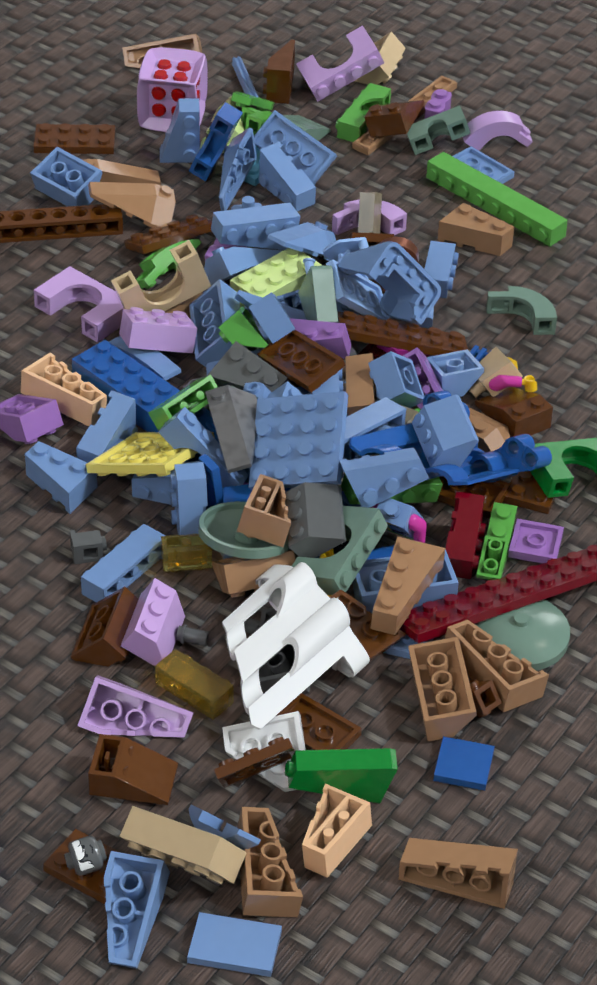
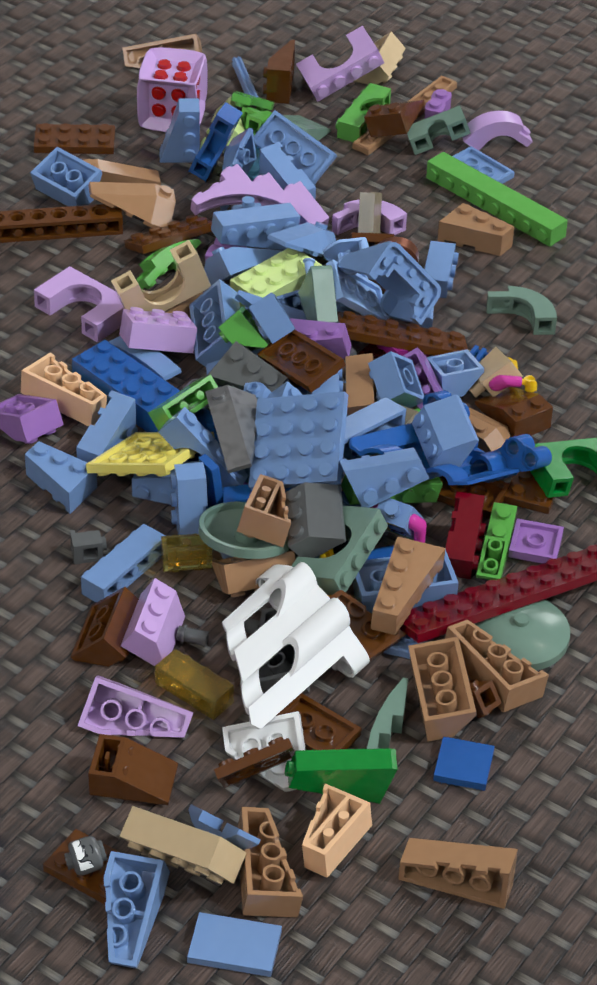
none -> lavender arch [191,164,329,225]
none -> sand green slope [367,678,408,749]

